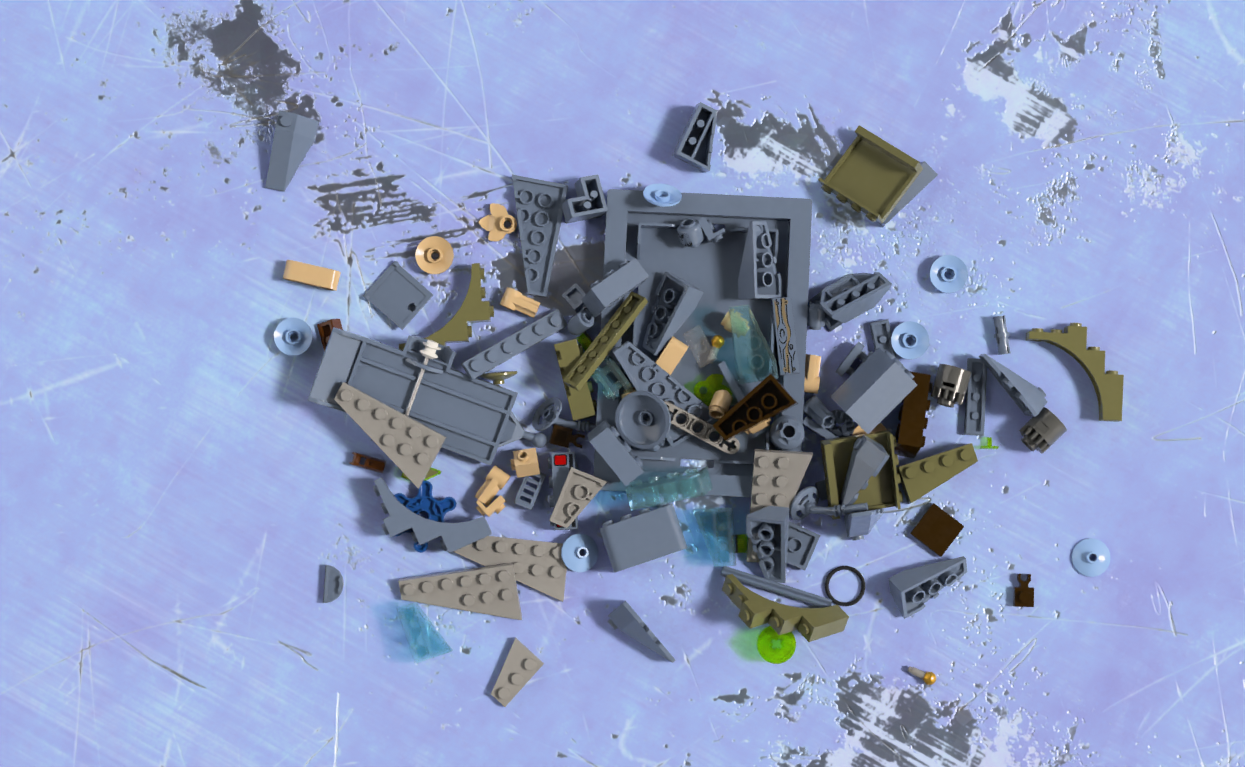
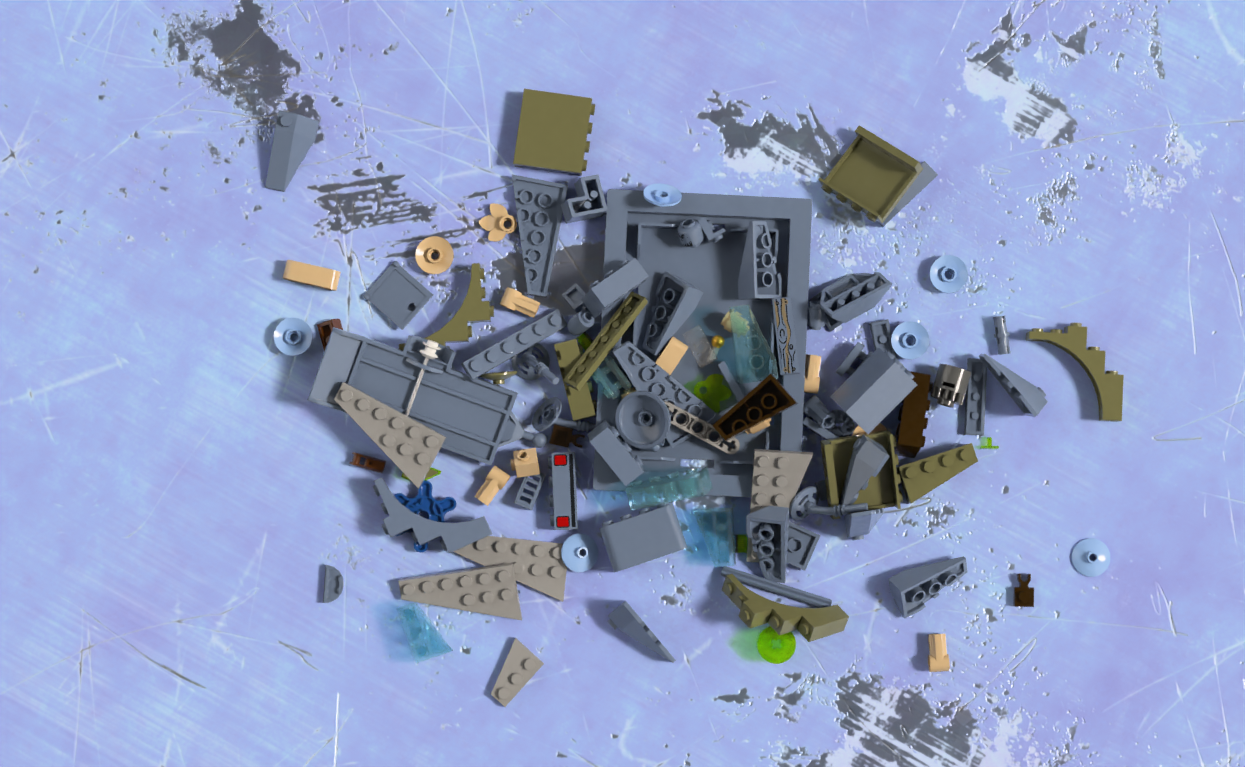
tan bracket [476,495,507,517] -> none
light grey wing [549,467,607,528] -> none
sand blue wedge [672,102,717,173] -> none
tan brick [709,390,733,419] -> none
sand blue piece [769,415,804,451] -> none
black tyre [825,566,865,606] -> none
piece [908,666,936,685] -> none
dark brown tile [910,503,964,557] -> none
dark grey gear [1019,407,1067,454] -> none
none -> sand blue dish [511,343,559,385]
none -> olive panel [513,89,595,176]
none -> tan piece [928,633,950,672]

